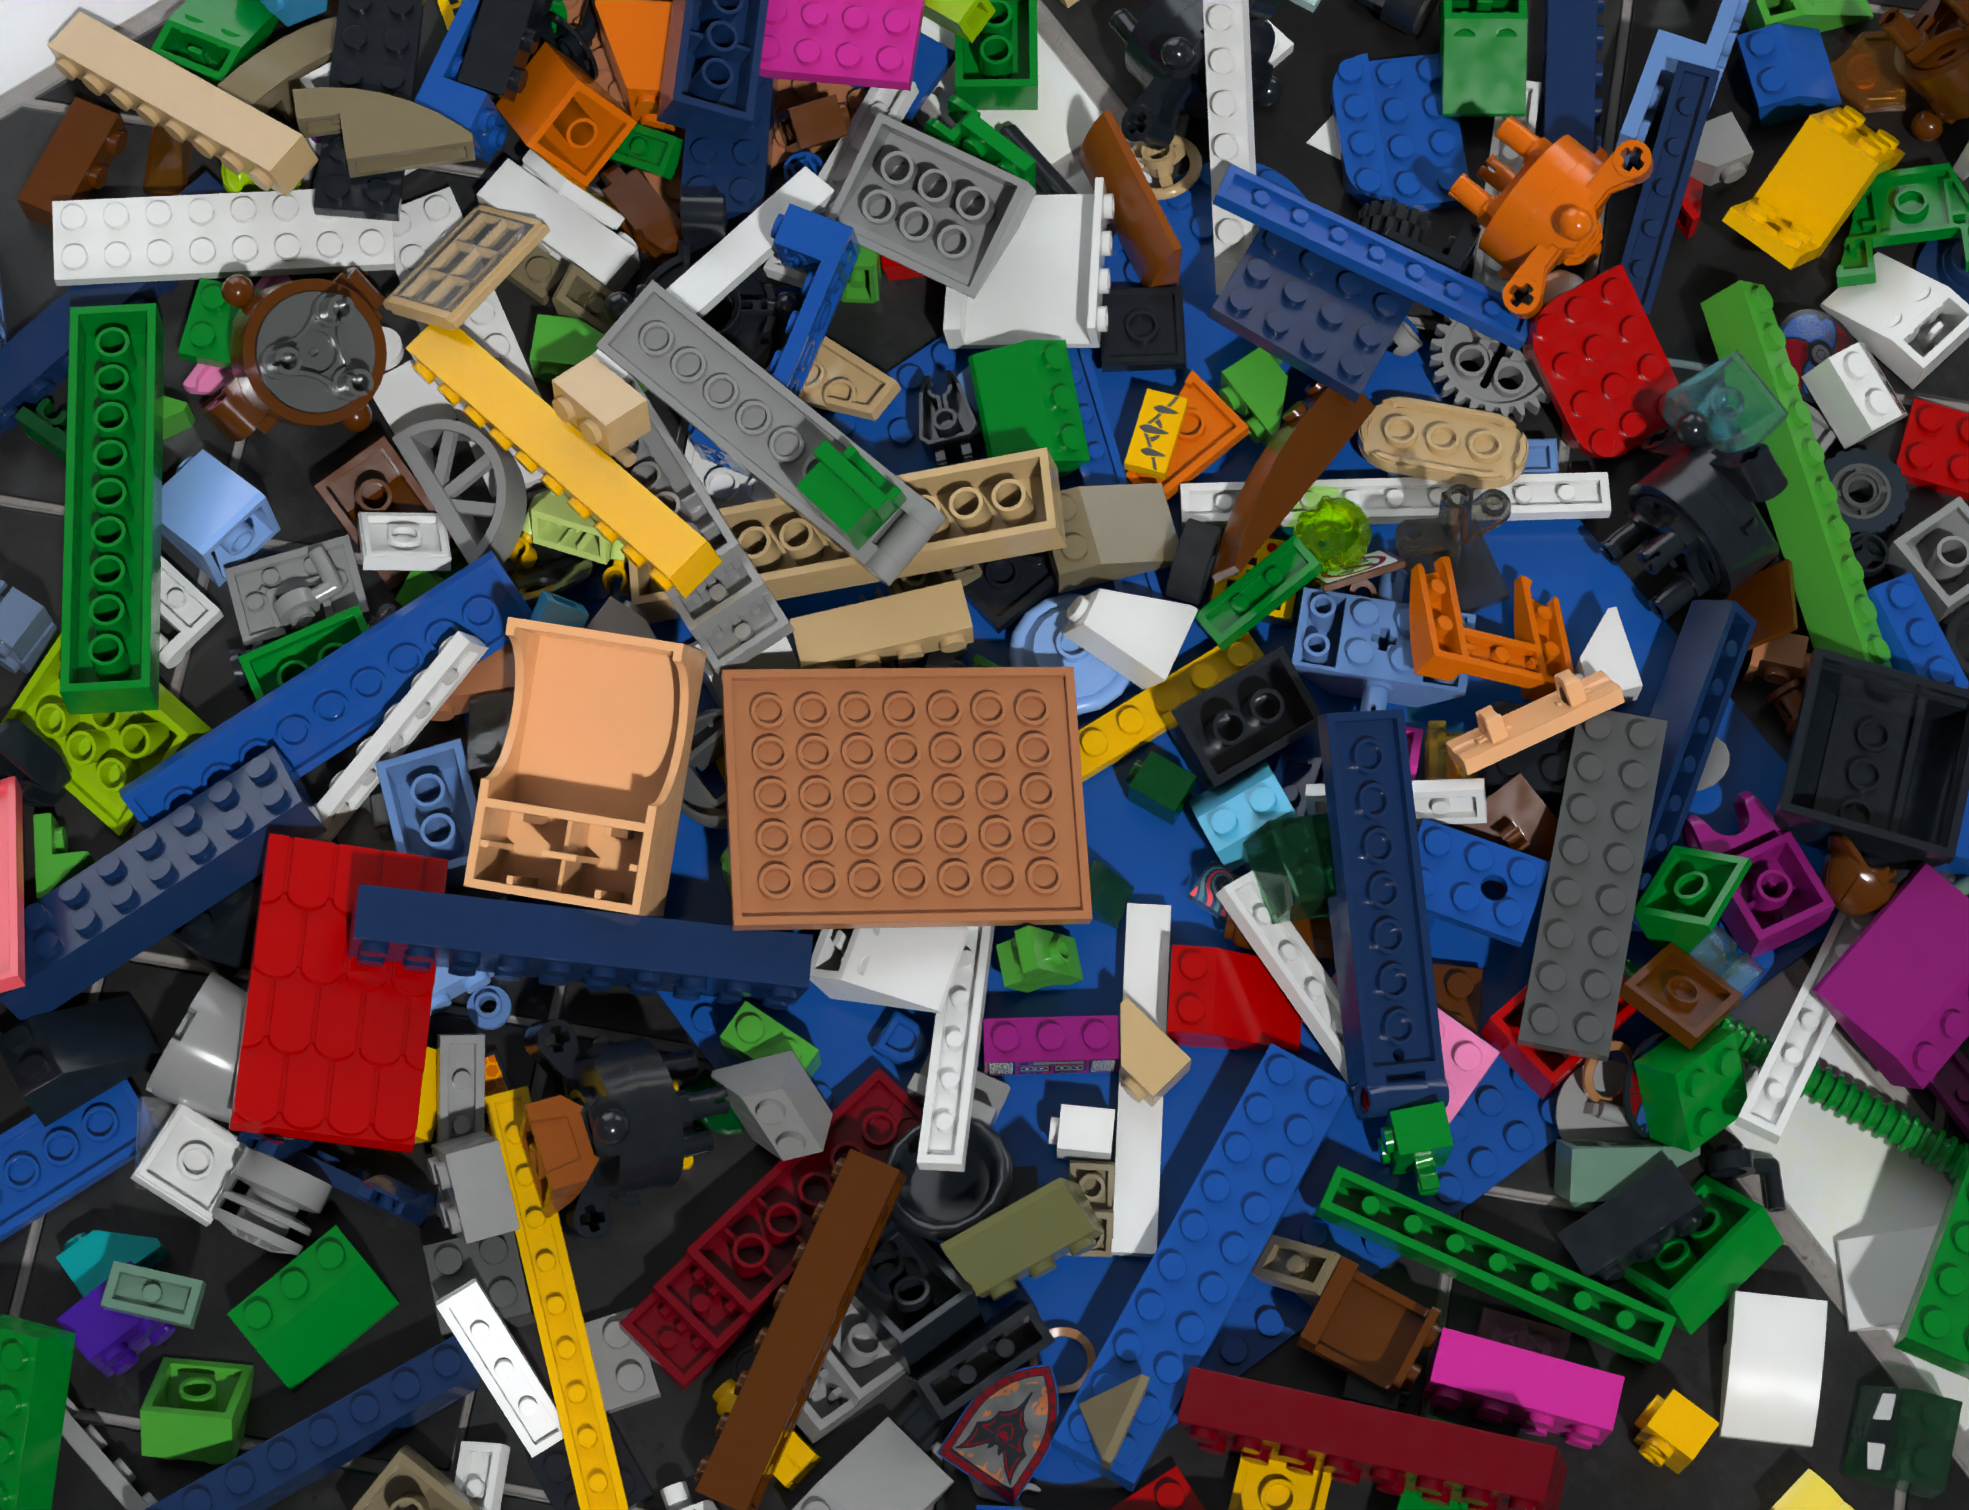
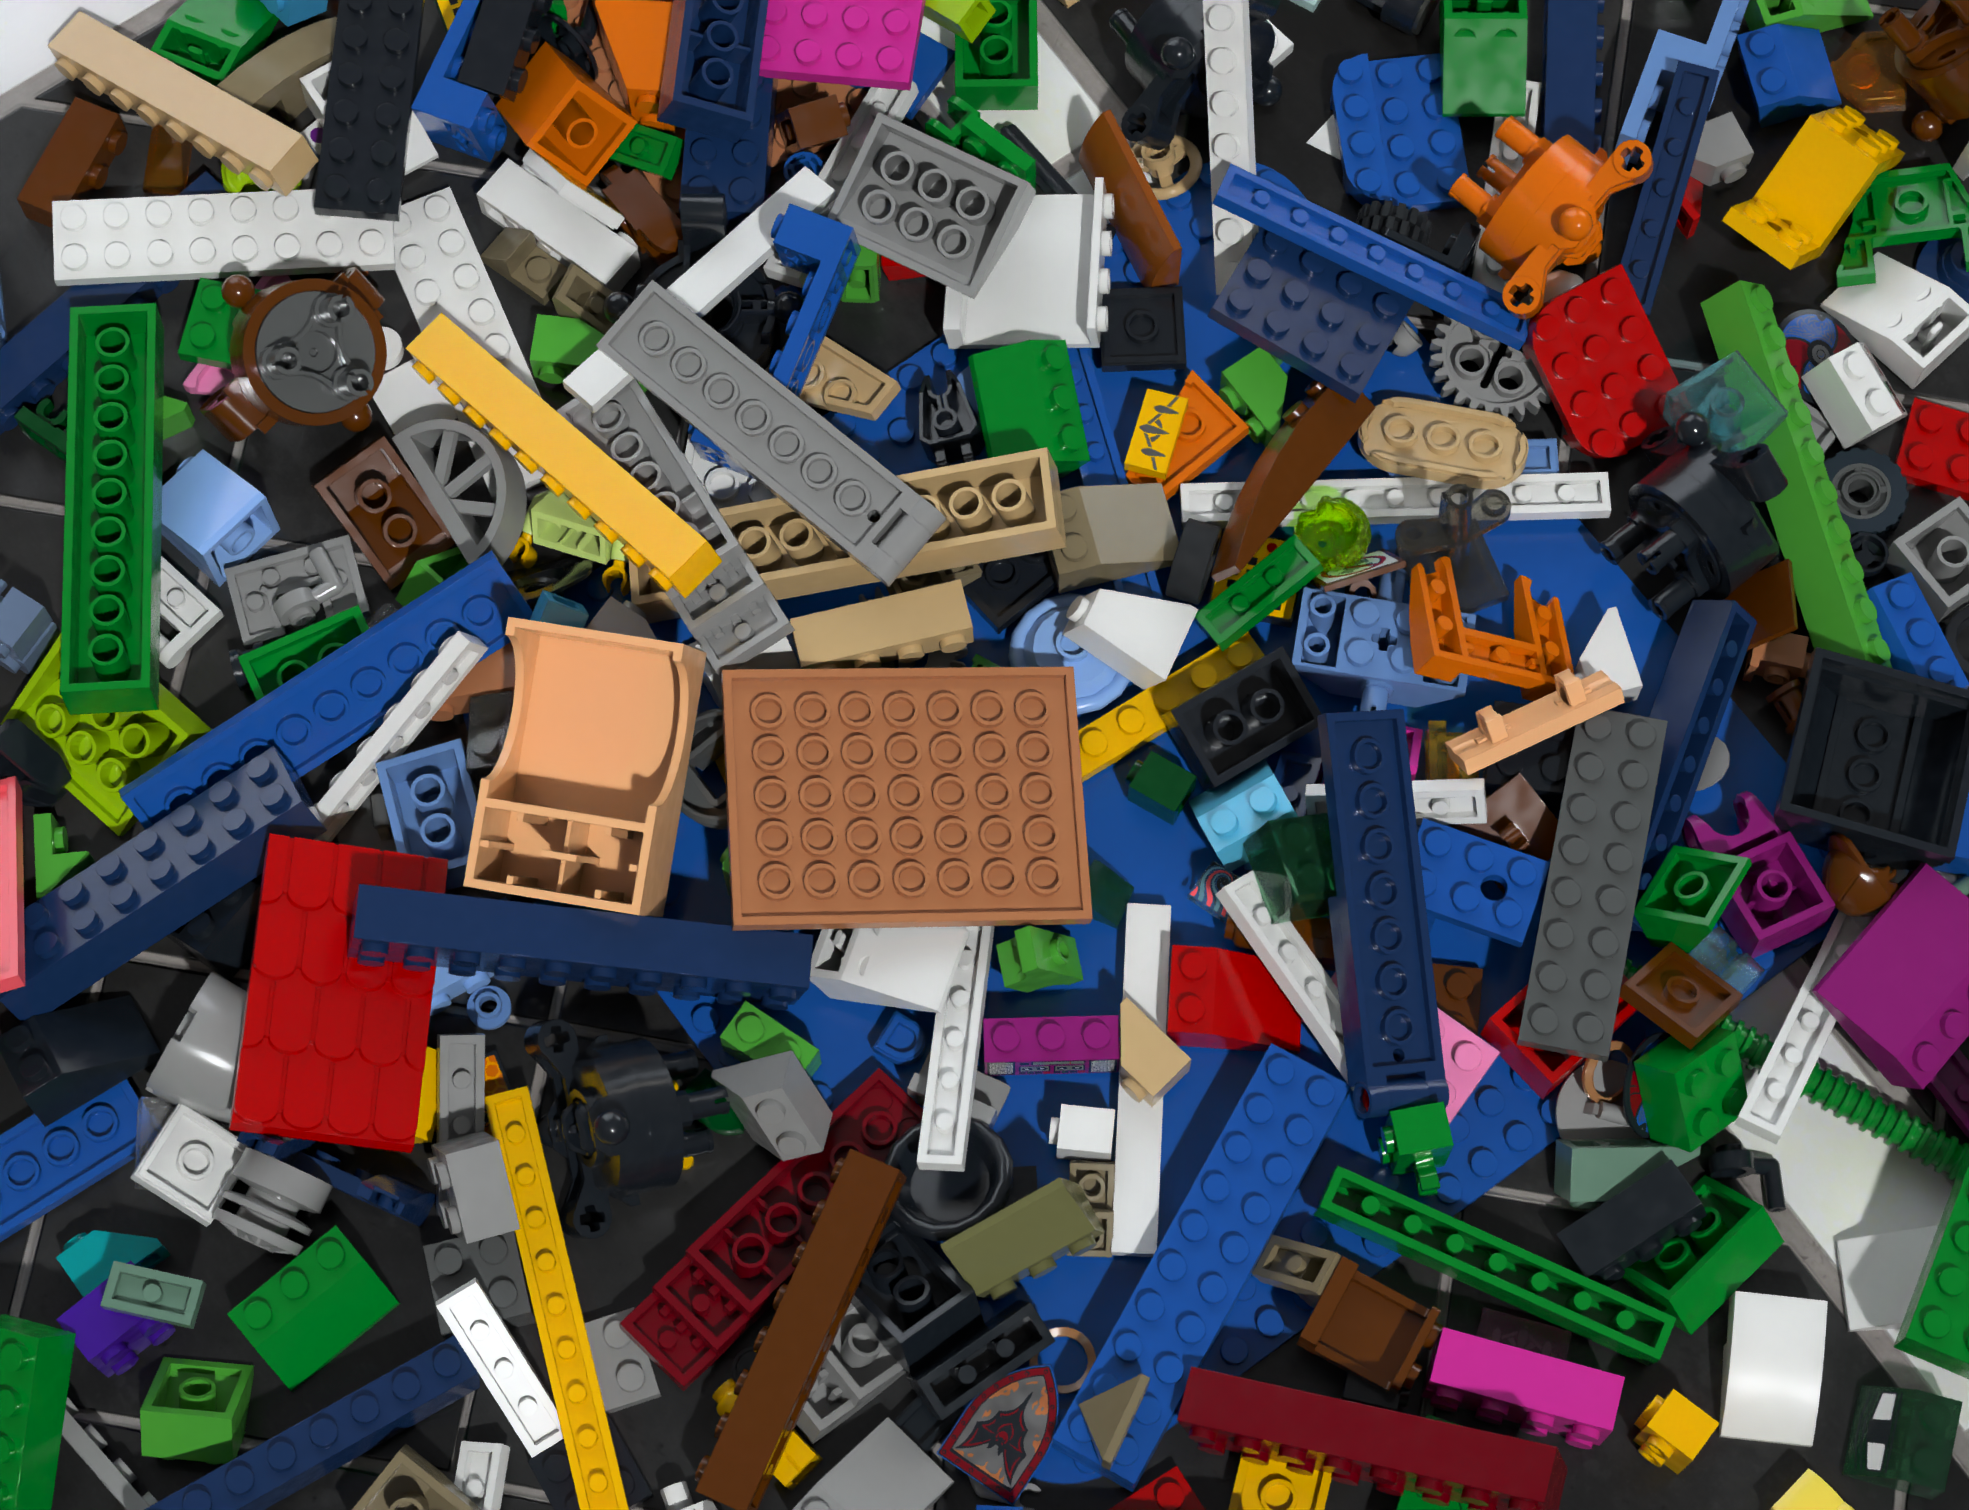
dark tan slope [292,87,476,178] -> none
white tile [357,512,452,571] -> none
clear piece [383,204,550,331] -> none
dark orange slope [518,1095,600,1218] -> none
tan brick [552,354,651,468] -> none
green plate [795,440,907,550] -> none

